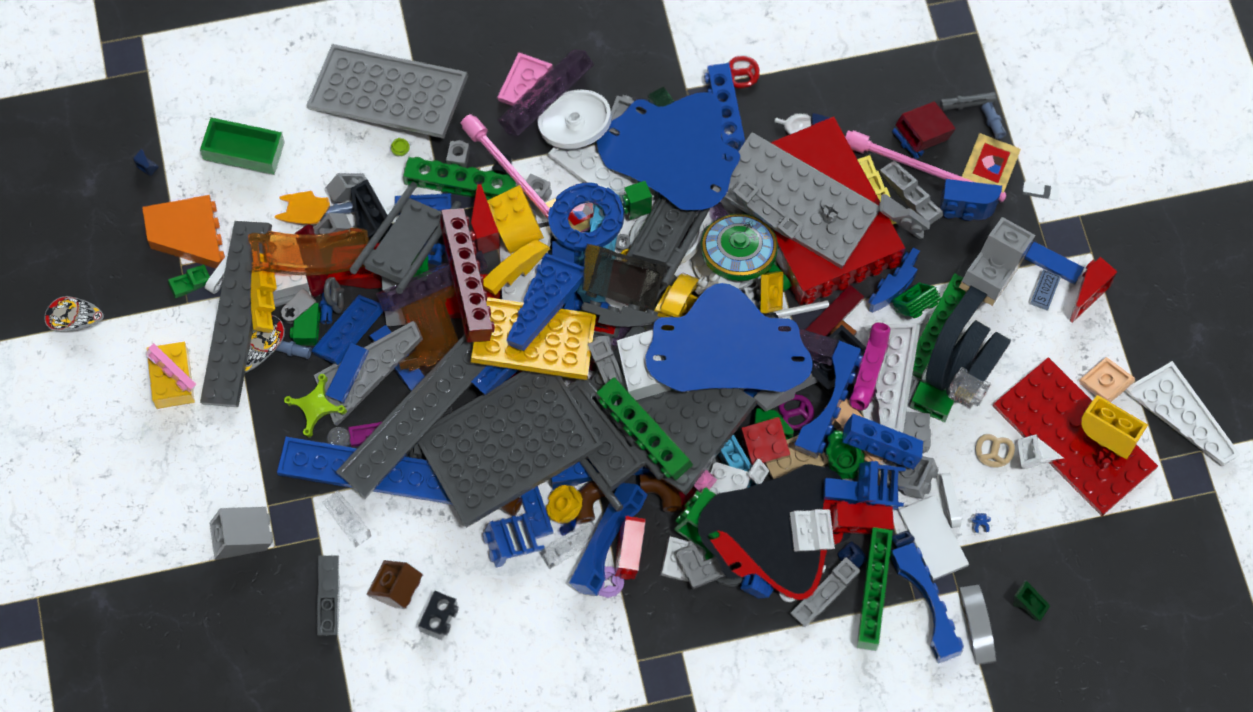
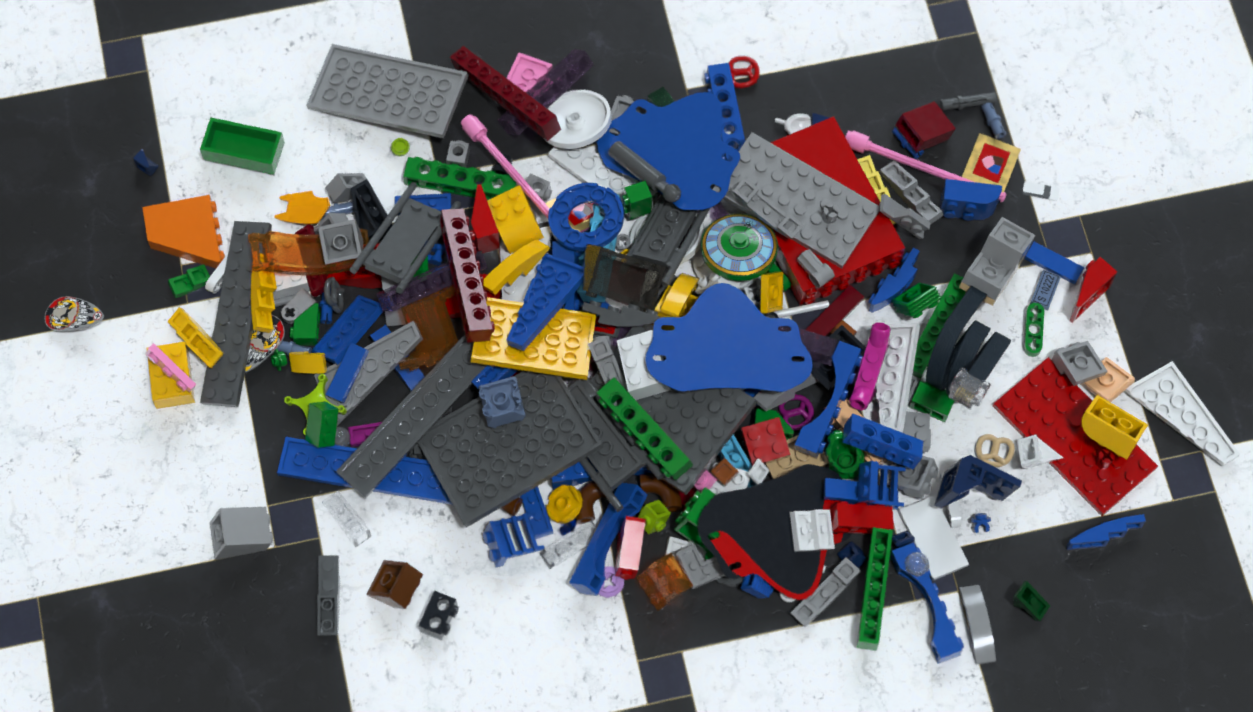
none -> yellow slope [167,307,224,368]
none -> green plate [271,349,287,371]
none -> yellow slope [289,351,327,374]
none -> green brick [305,401,339,448]
none -> light grey slope [318,219,363,265]
none -> dark red brick [450,46,561,141]
none -> sand blue slope [479,376,525,428]
none -> dark grey piece [609,141,681,202]
none -> clear orange slope [636,552,693,611]
none -> lime brick [638,500,671,534]
none -> dark orange tile [711,458,739,486]
none -> light grey piece [797,249,835,288]
none -> clear plate [905,552,930,576]
none -> dark blue bracket [934,455,1022,508]
none -> green beam [1024,303,1044,357]
none -> light grey plate [1051,341,1107,386]
none -> blue slope [1066,514,1146,550]

